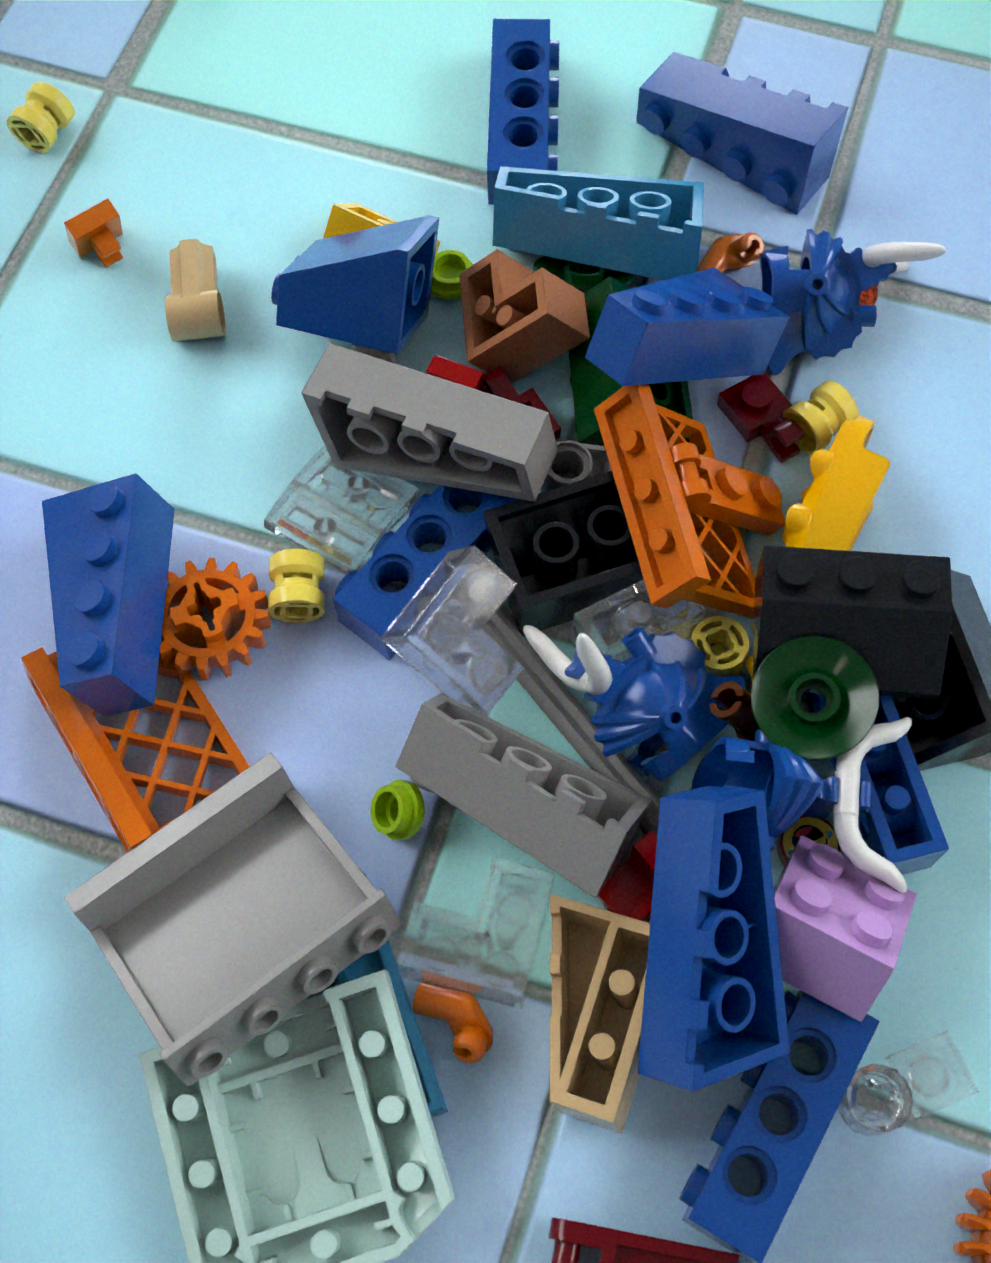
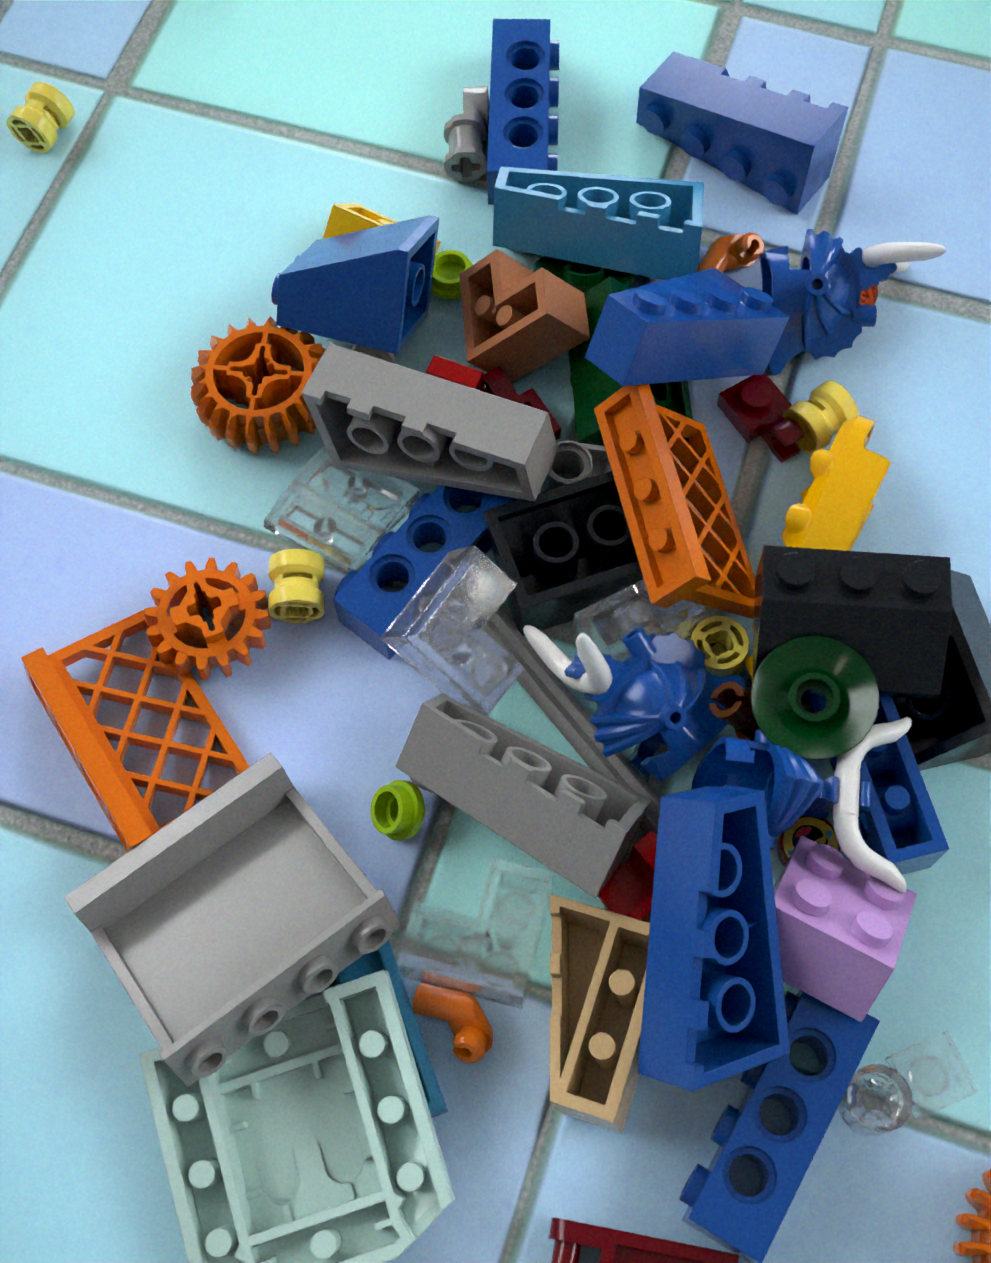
blue wedge [42,473,175,717] -> none
orange tile [64,198,123,268] -> none
tan piece [165,239,226,342] -> none
orange plate [670,442,786,536] -> none
none -> orange gear [190,316,325,455]
none -> light grey connector [443,86,489,182]

